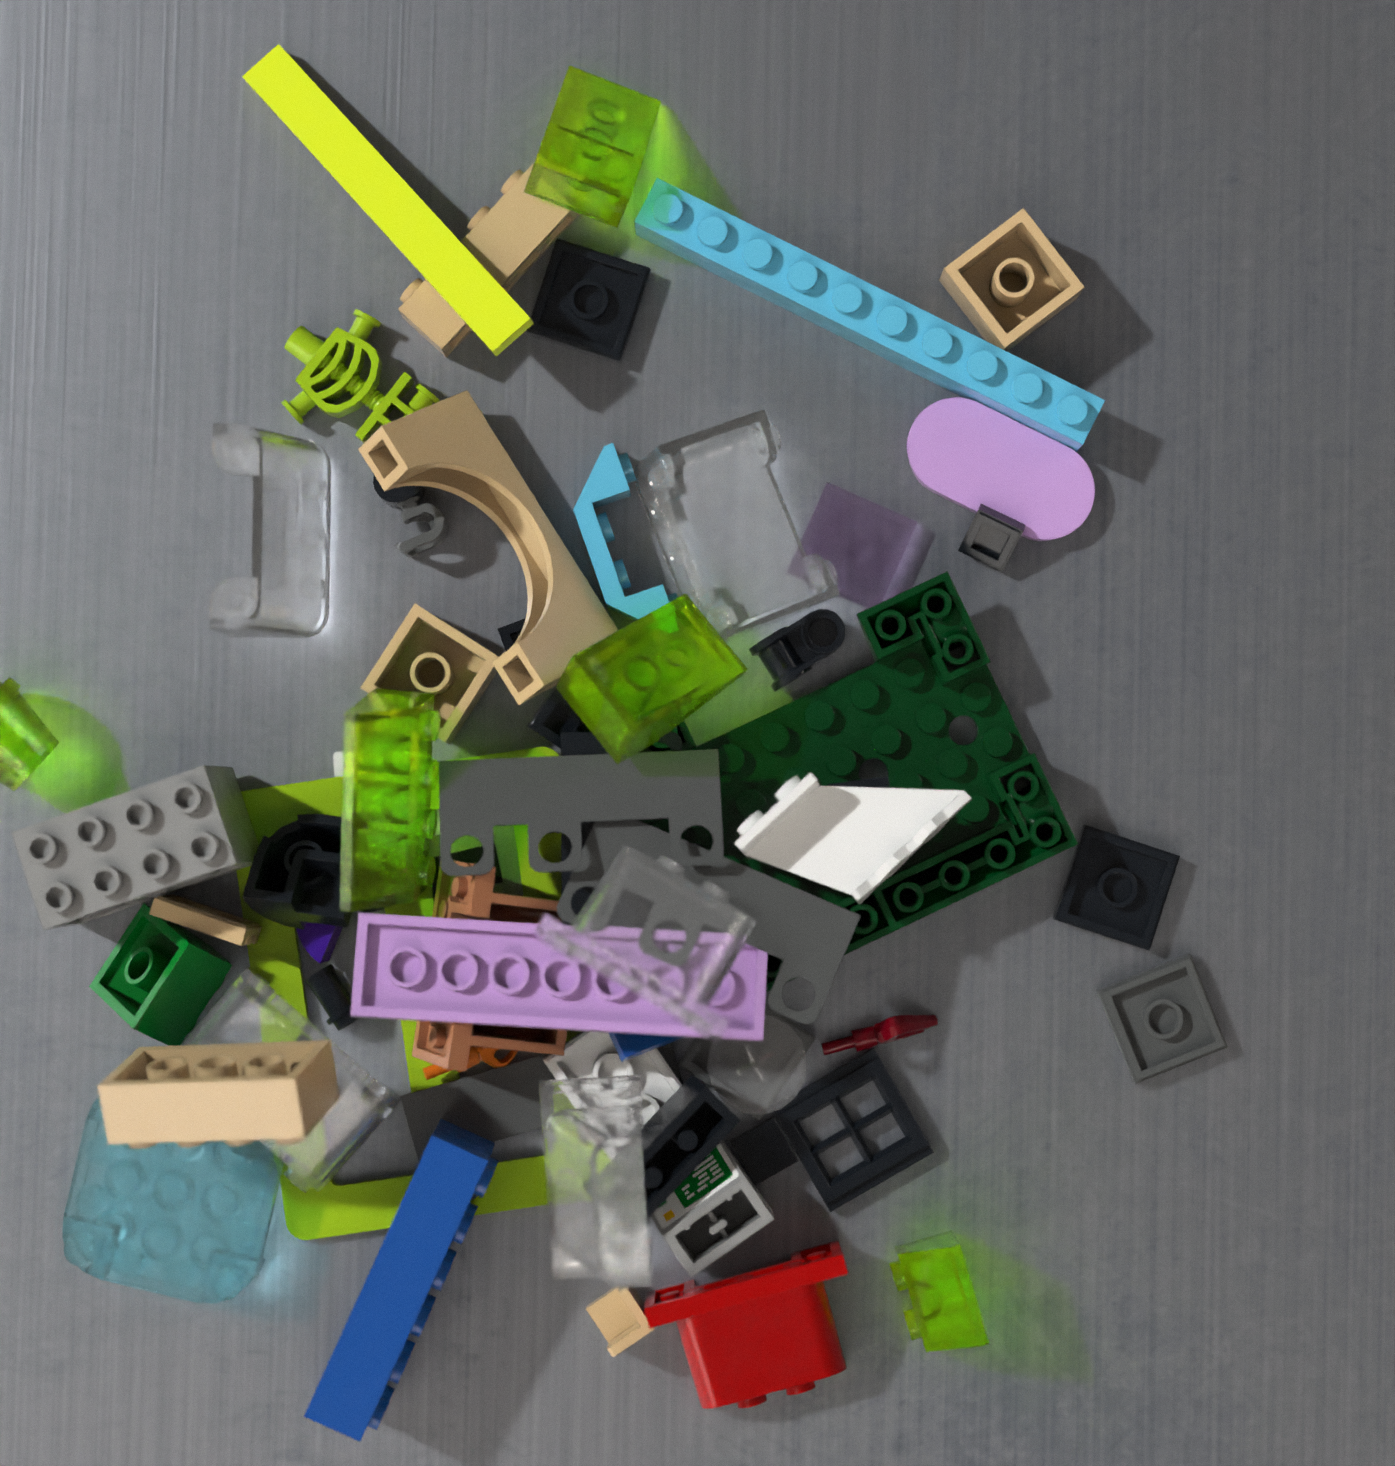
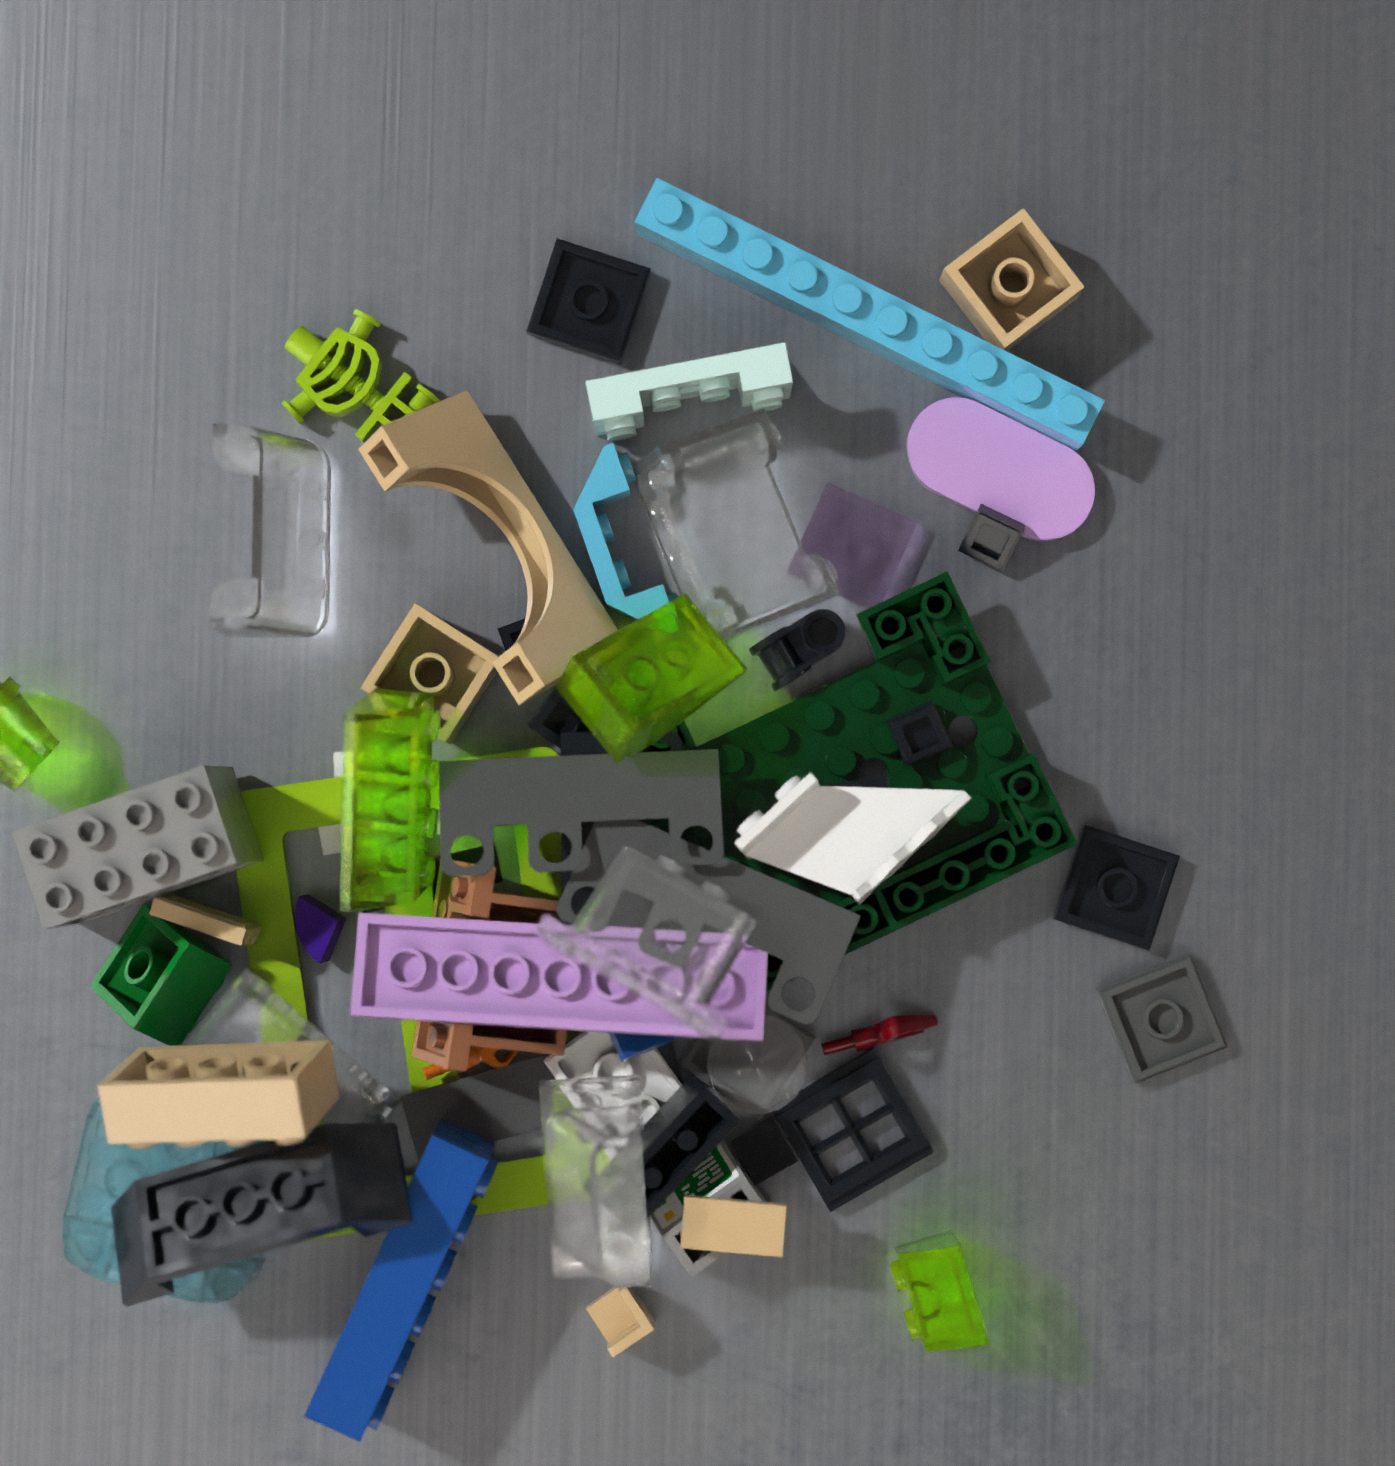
neon yellow tile [242,44,534,357] -> none
black brick [242,814,370,930] -> none
black pin [305,964,359,1031] -> none
dark grey leg [373,476,448,557] -> none
tan brick [398,164,579,358] -> none
clear neon green slope [524,65,661,228] -> none
red windscreen [644,1240,848,1409] -> none
none -> black slope [111,1123,414,1307]
none -> light aqua piece [585,342,793,441]
none -> tan tile [680,1195,787,1257]
none -> black tile [885,700,952,767]

